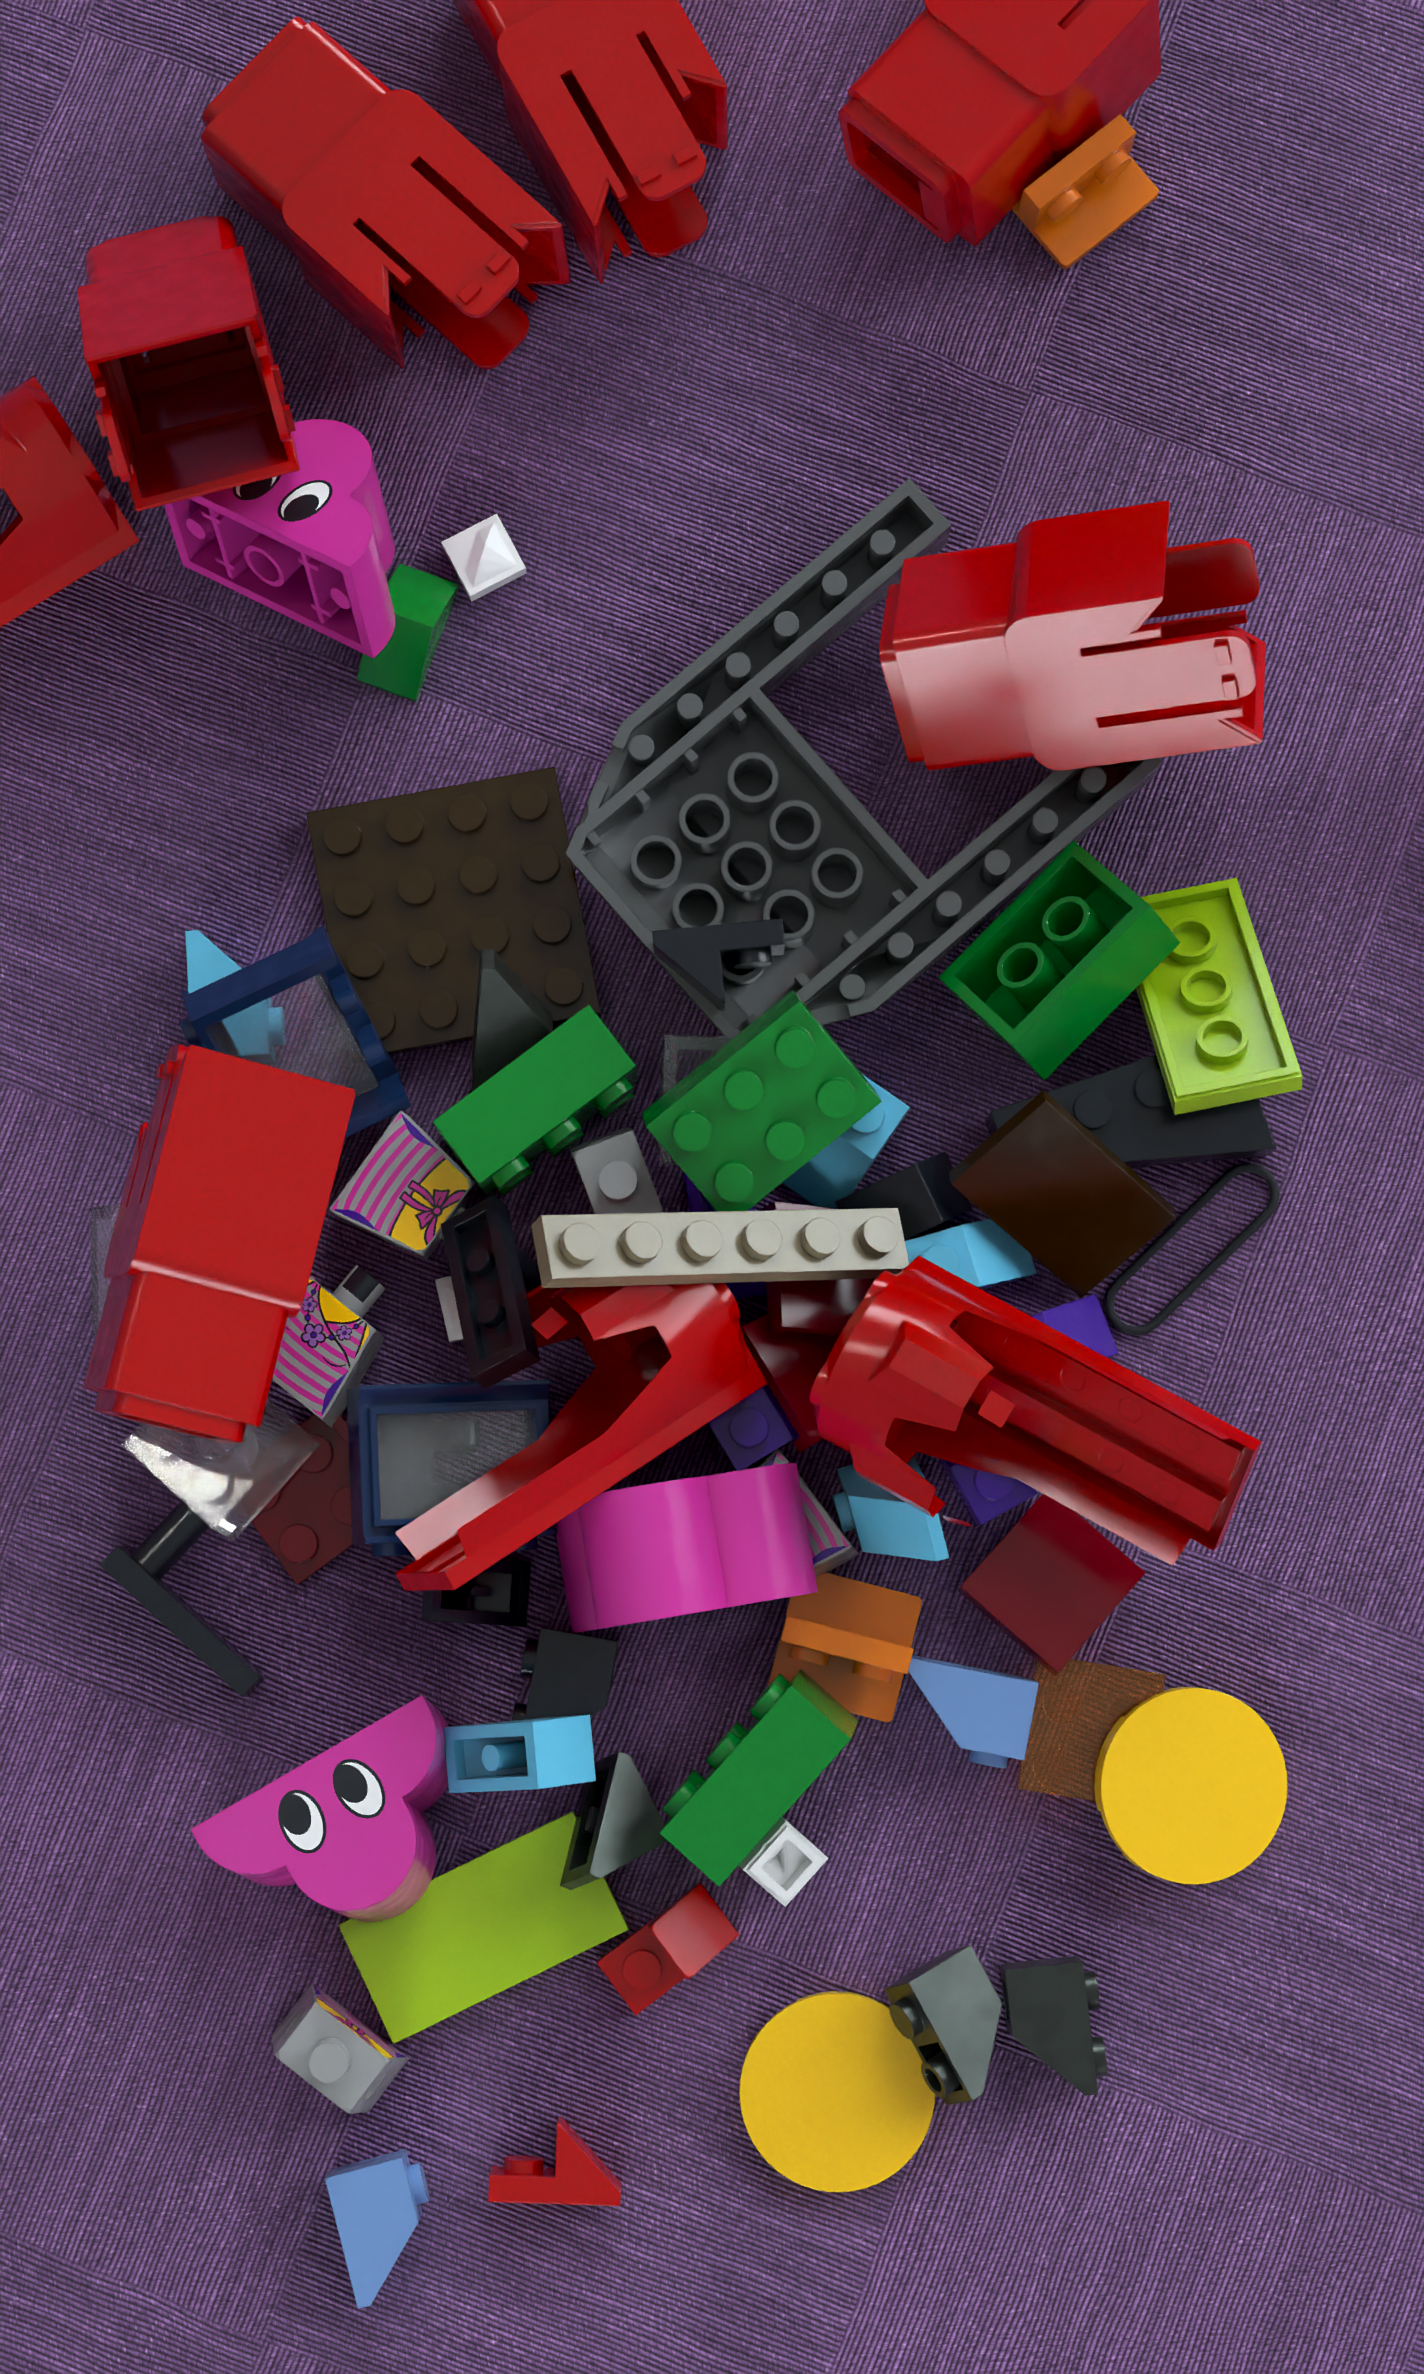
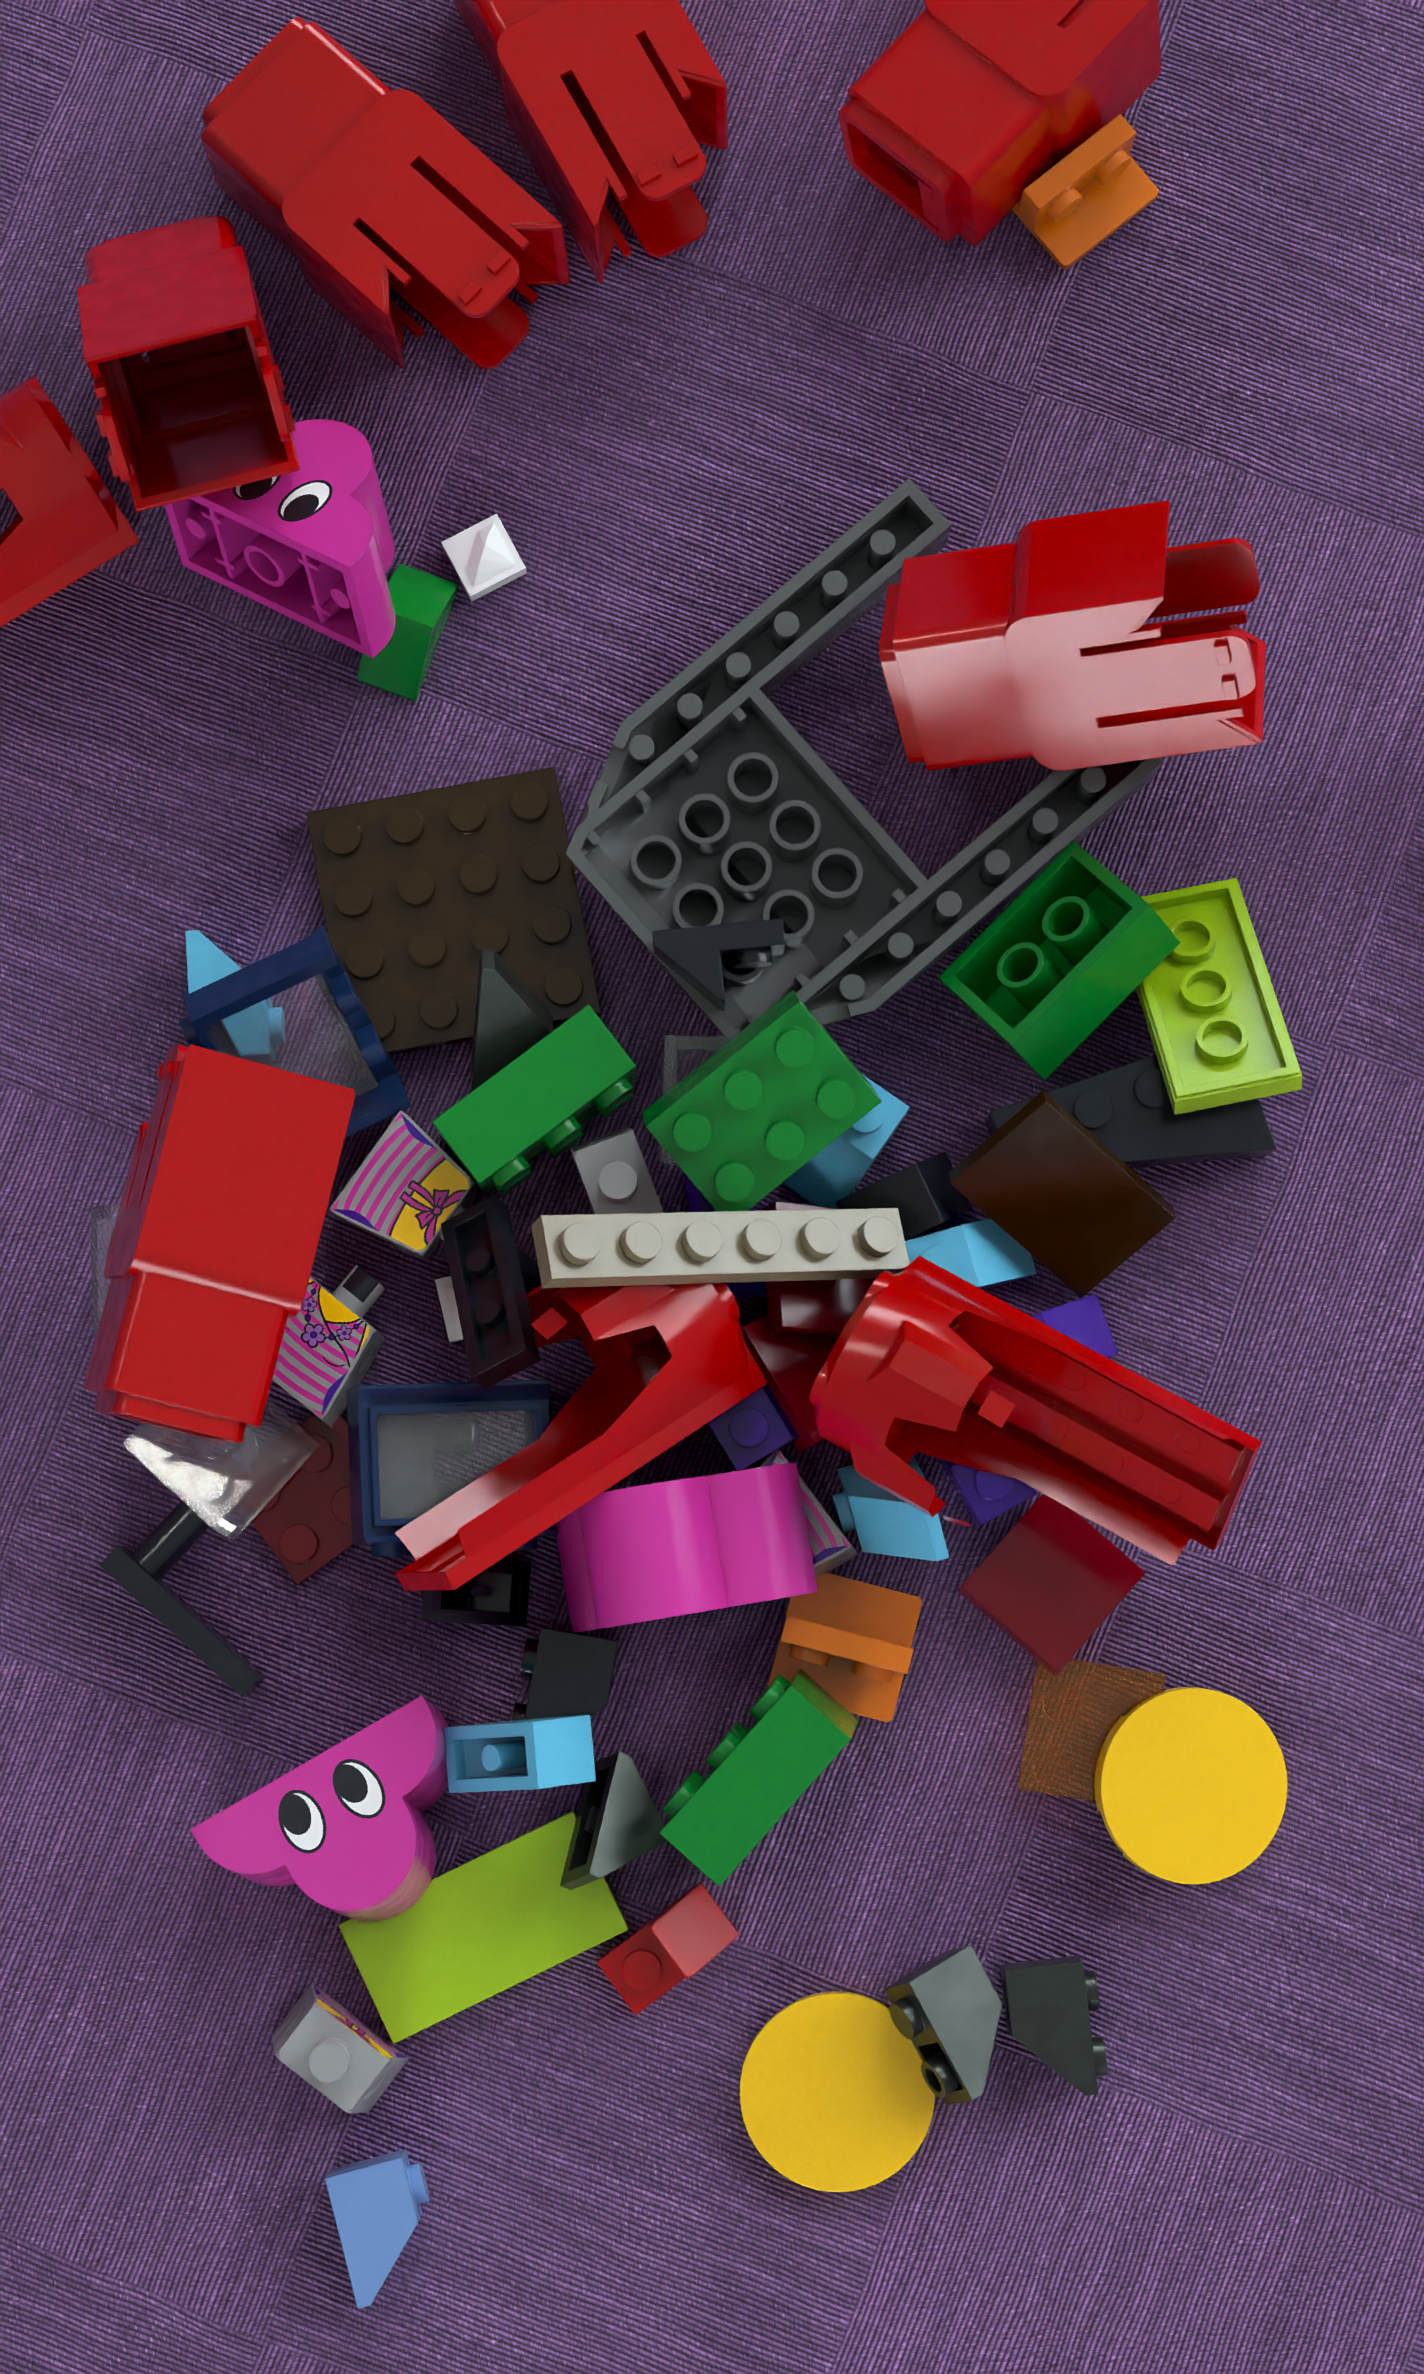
red slope [488,2116,622,2206] -> none
white tile [739,1817,828,1907] -> none
medium blue slope [908,1655,1039,1768] -> none
black piece [1104,1163,1280,1336] -> none

